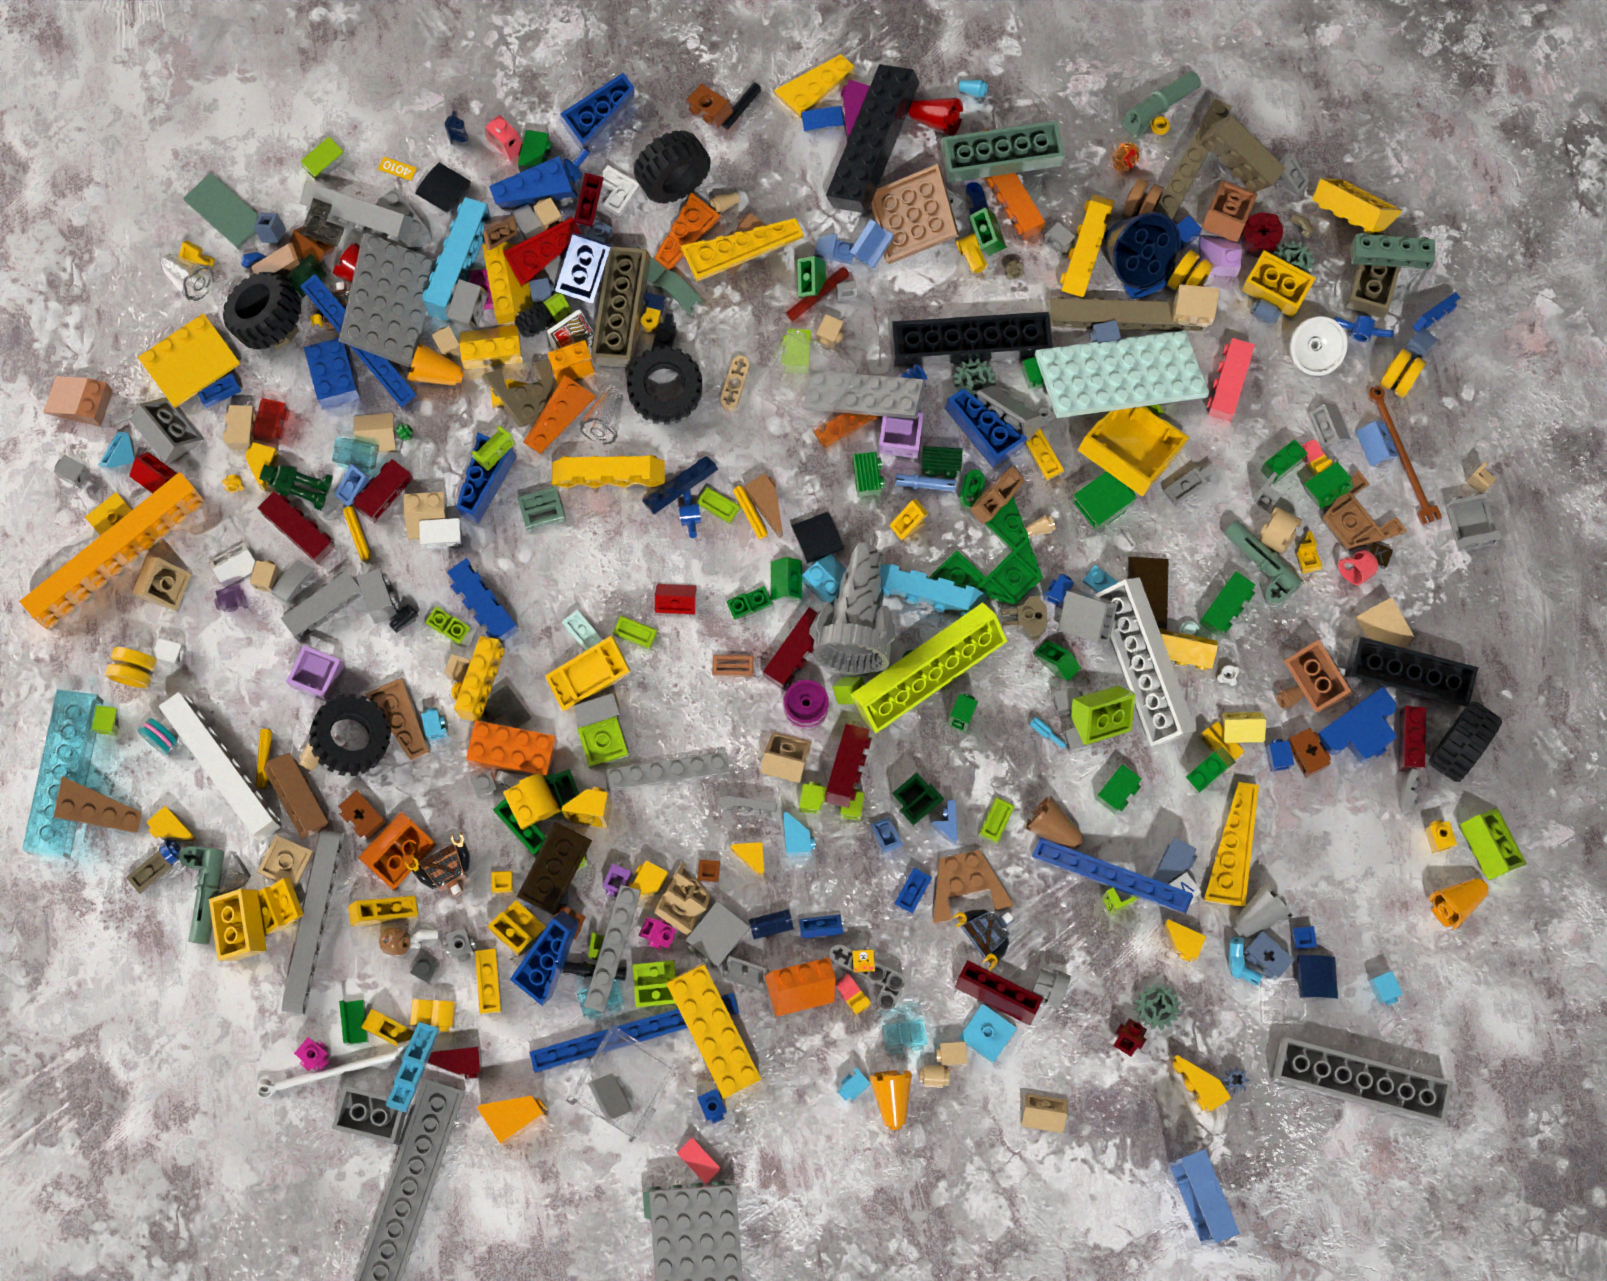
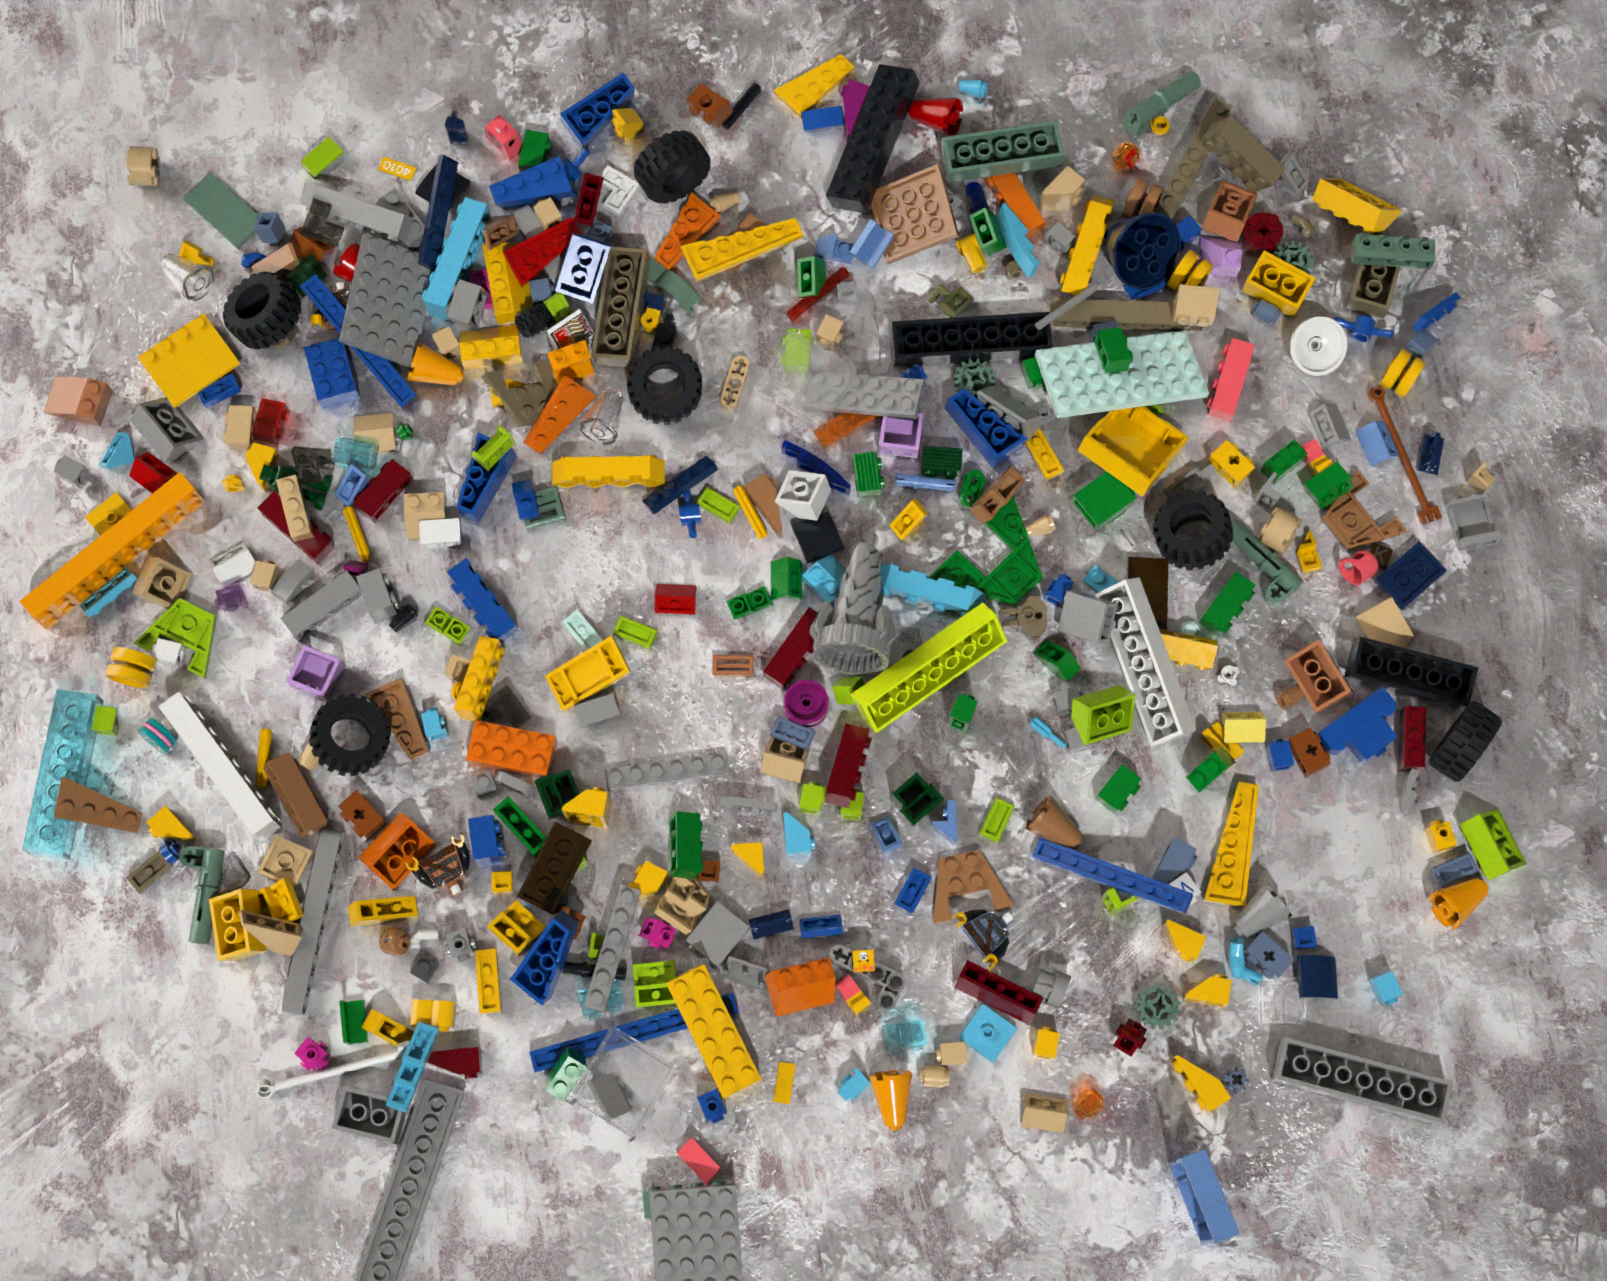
light orange slope [477,1095,548,1146] -> none
yellow brick [503,774,561,830] -> none
lime plate [577,716,629,768] -> none
medium lavender brick [602,864,633,898] -> none
none -> medium azure plate [79,567,137,618]
none -> tan brick [127,146,160,186]
none -> lime wing [134,598,217,679]
none -> tan slope [239,910,302,956]
none -> tan brick [276,475,315,542]
none -> clear smoke plate [291,446,335,484]
none -> magenta slope [343,560,369,576]
none -> dark blue plate [418,154,458,271]
none -> blue brick [468,815,506,867]
none -> blue slope [512,479,540,521]
none -> brick [545,1047,587,1101]
none -> yellow slope [612,108,645,143]
none -> green brick [669,811,703,879]
none -> sand blue plate [770,717,816,751]
none -> yellow sticker [773,1062,796,1104]
none -> white slope [775,470,831,521]
none -> clear blue slope [781,440,851,495]
none -> olive plate [928,284,974,318]
none -> medium azure slope [997,203,1040,278]
none -> yellow brick [1033,1026,1060,1060]
none -> light grey bar [1035,284,1098,330]
none -> tan slope [1039,166,1085,211]
none -> clear orange head [1073,1088,1104,1120]
none -> green brick [1094,327,1133,374]
none -> black tyre [1153,490,1233,570]
none -> yellow slope [1183,974,1232,1008]
none -> yellow brick [1207,440,1255,489]
none -> dark blue plate [1374,542,1447,610]
none -> dark blue hinge [1418,432,1444,475]
none -> sand blue plate [1431,852,1479,888]

